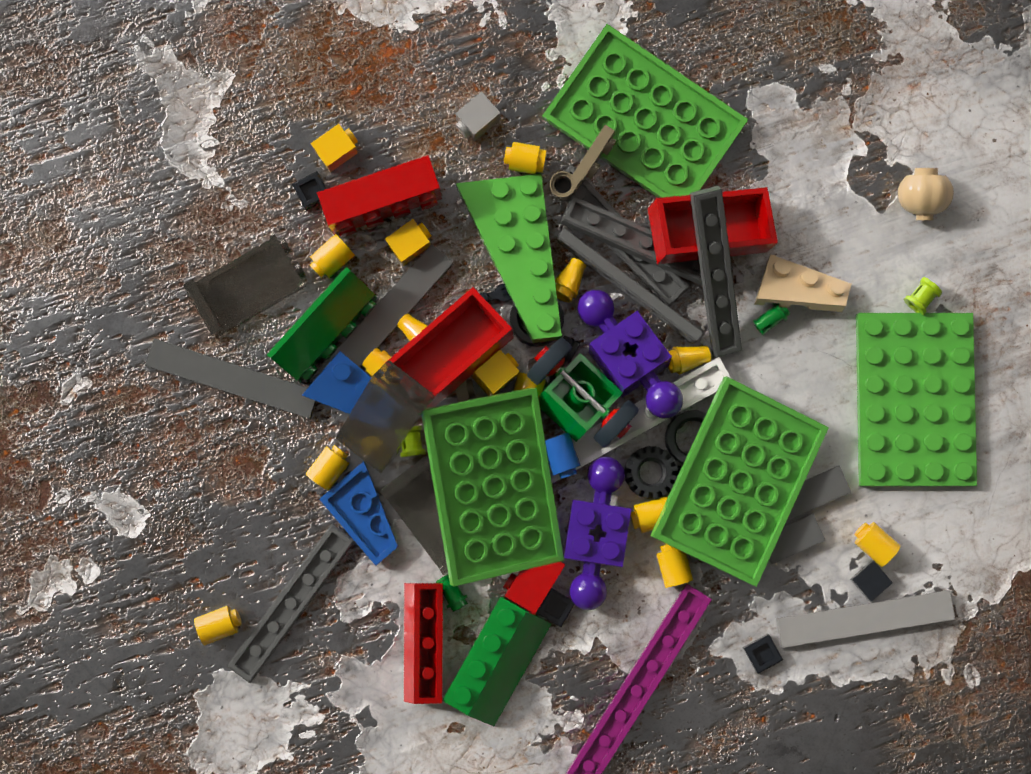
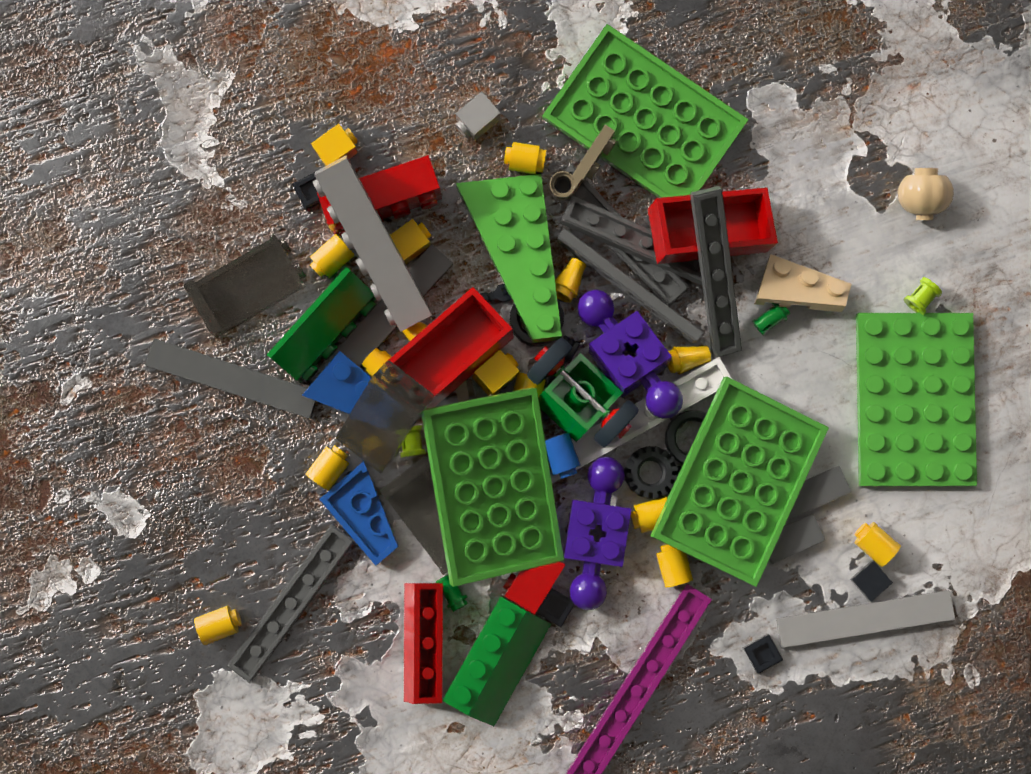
none -> light grey brick [313,155,432,332]

